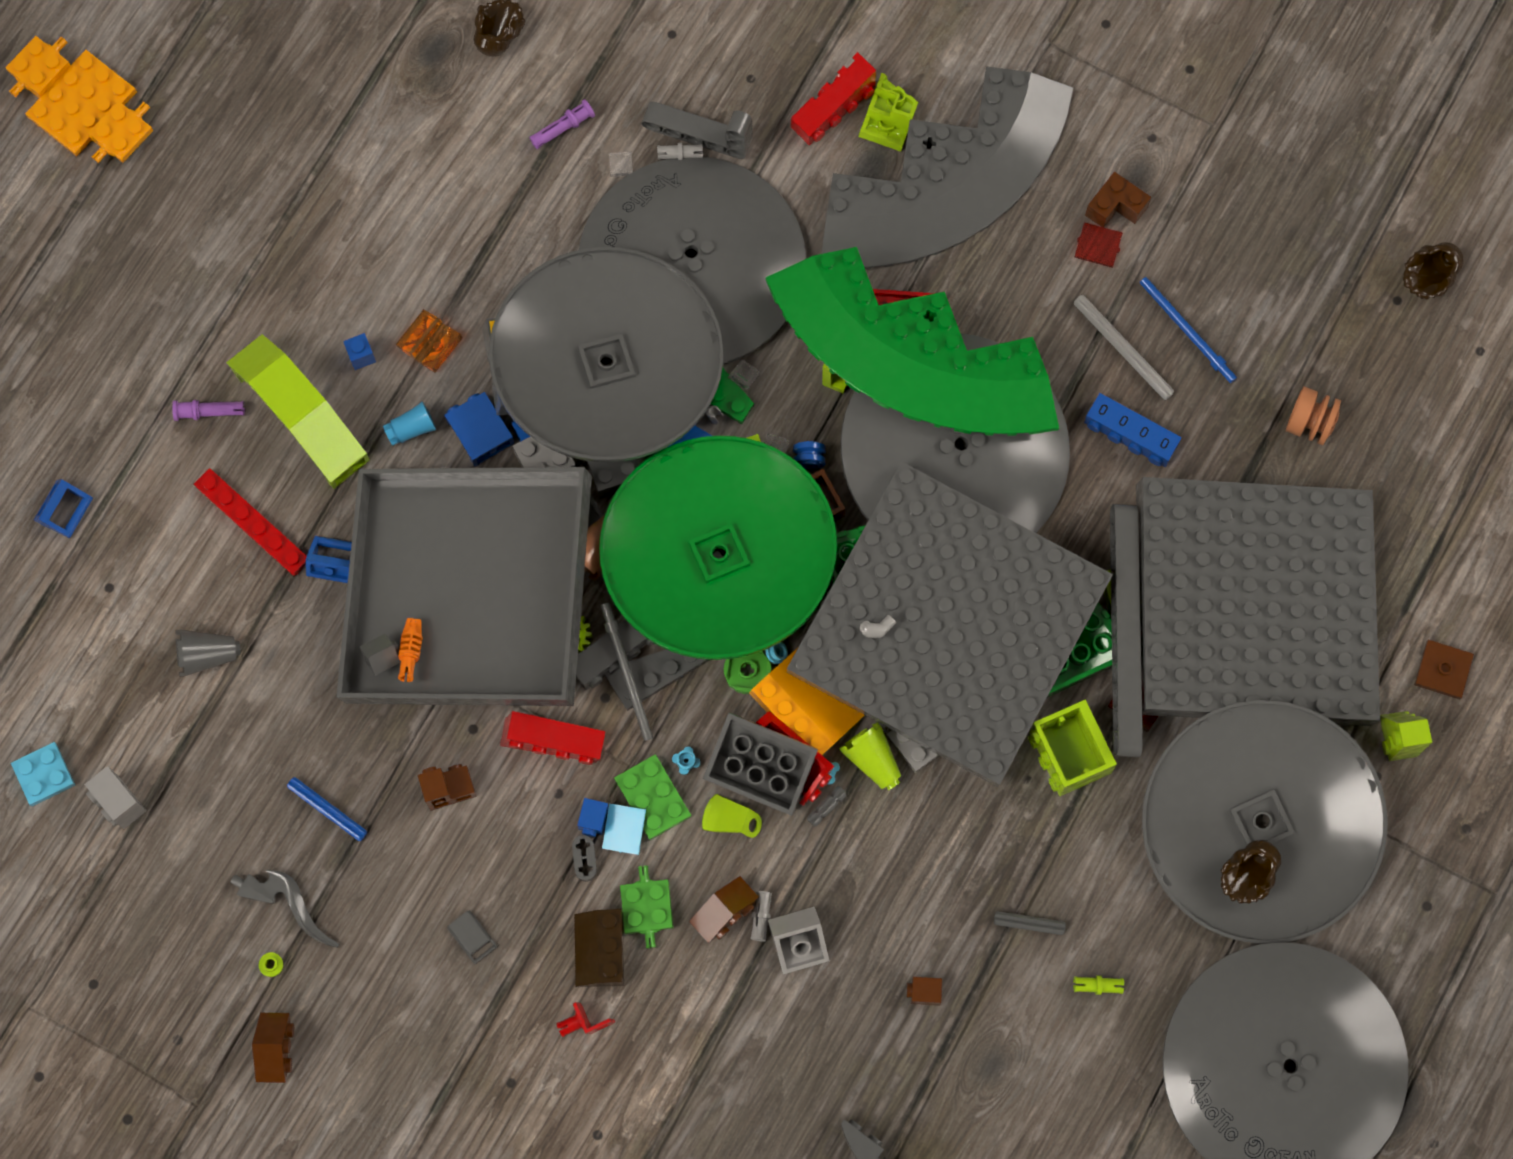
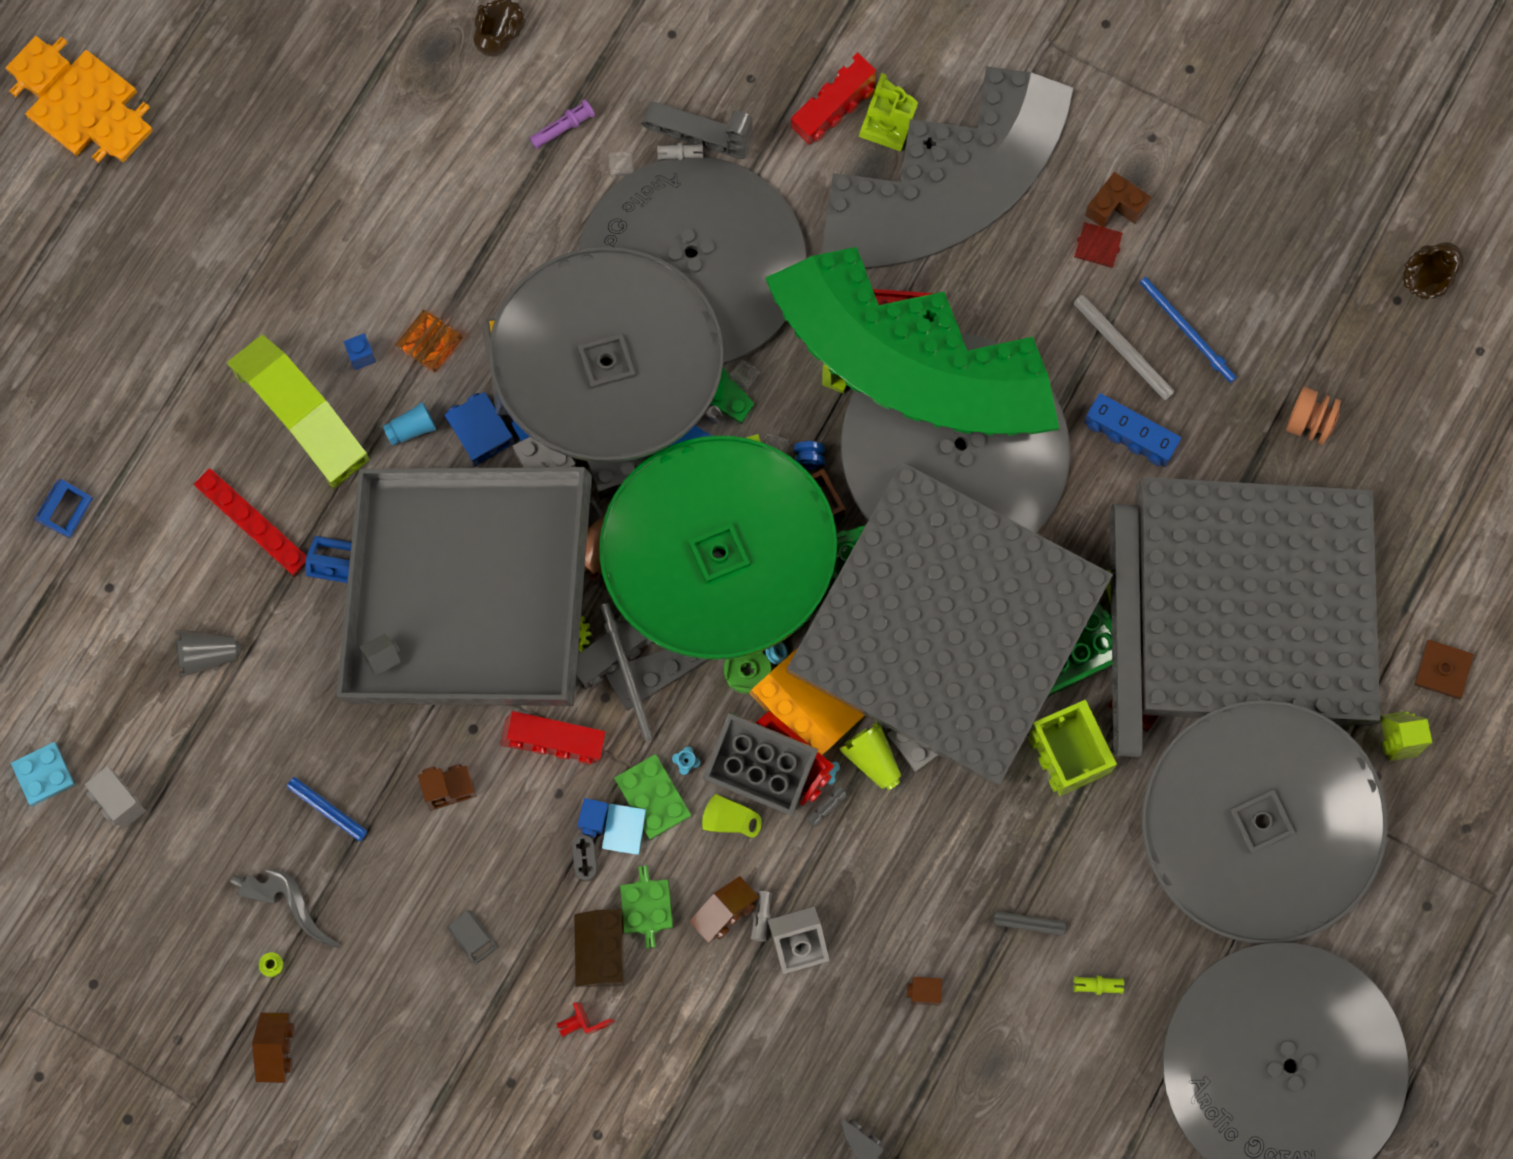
medium lavender pin [172,400,245,421] -> none
orange hinge [398,618,423,682] -> none
light grey arm [859,615,896,638] -> none
dark brown hair [1220,840,1281,904] -> none

